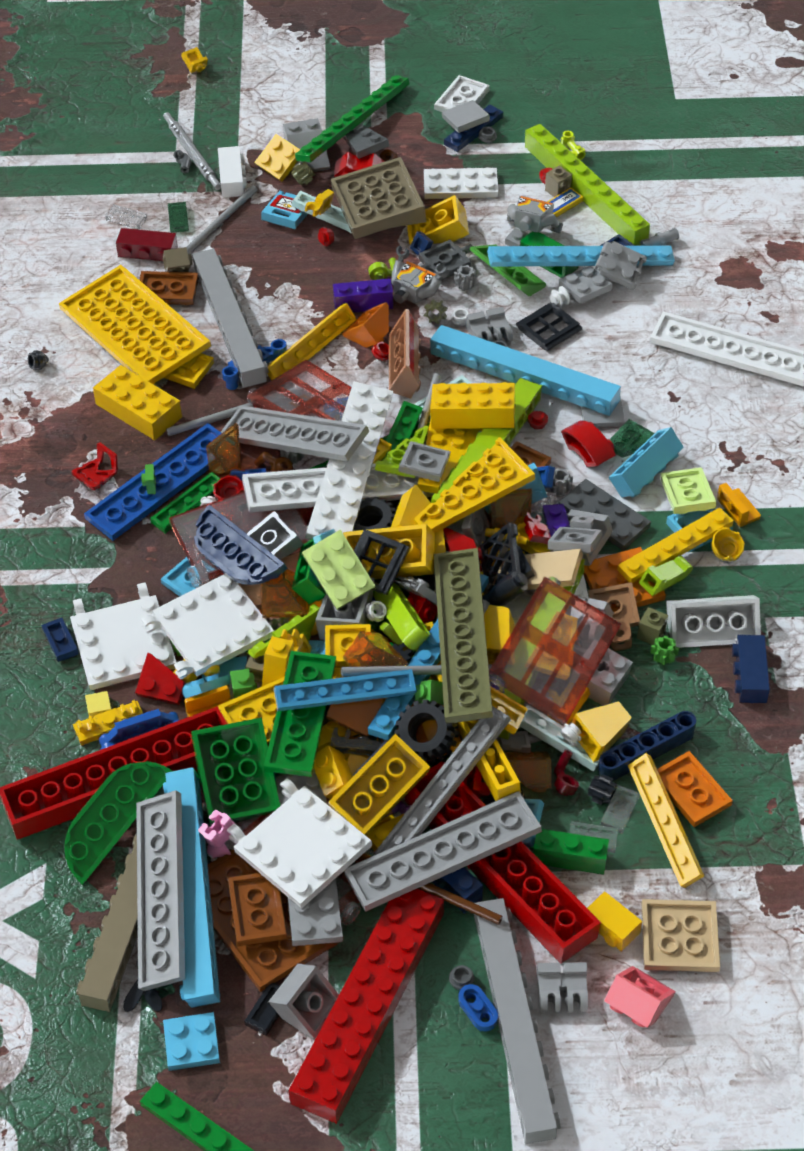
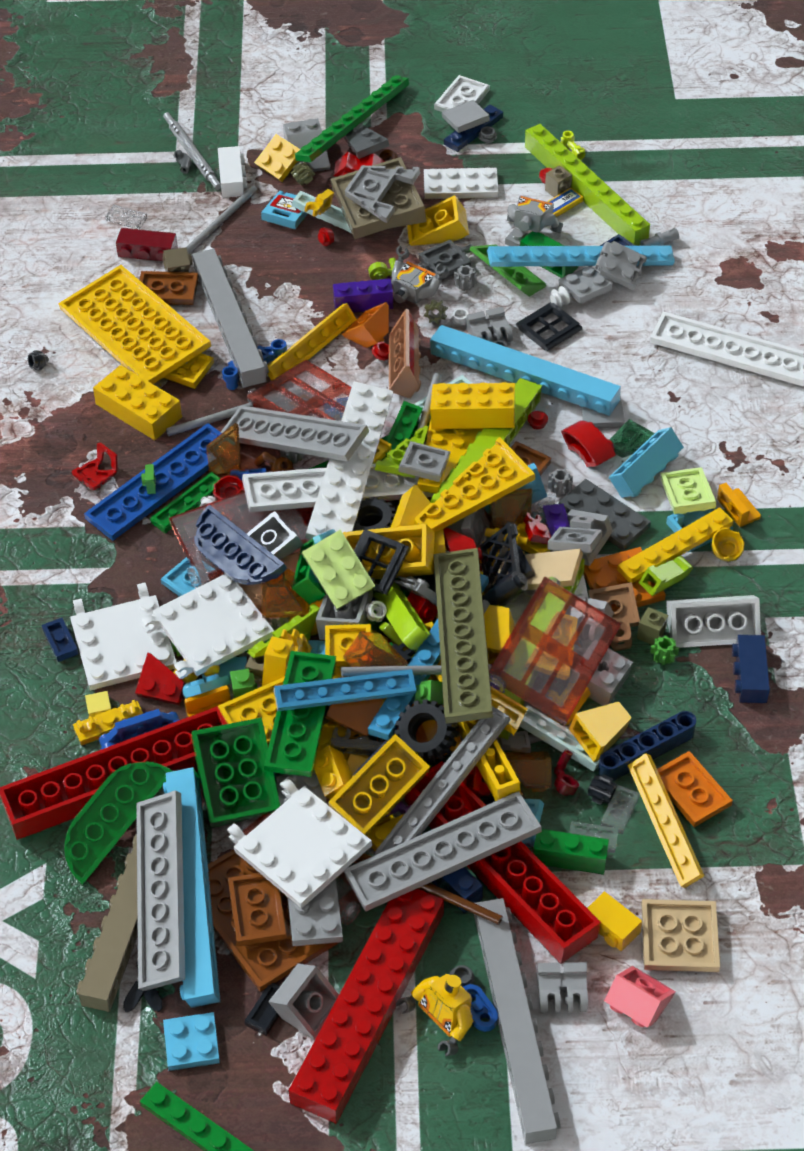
clear green tile [167,202,189,233] -> none
yellow bracket [181,47,208,73] -> none
bright pink animal [198,810,236,859] -> none
dark blue plate [409,232,433,256] -> none
blue tile [537,466,555,489] -> none
white plate [560,723,582,744] -> none
none -> light grey wing [345,165,420,223]
none -> yellow torso [396,974,473,1056]

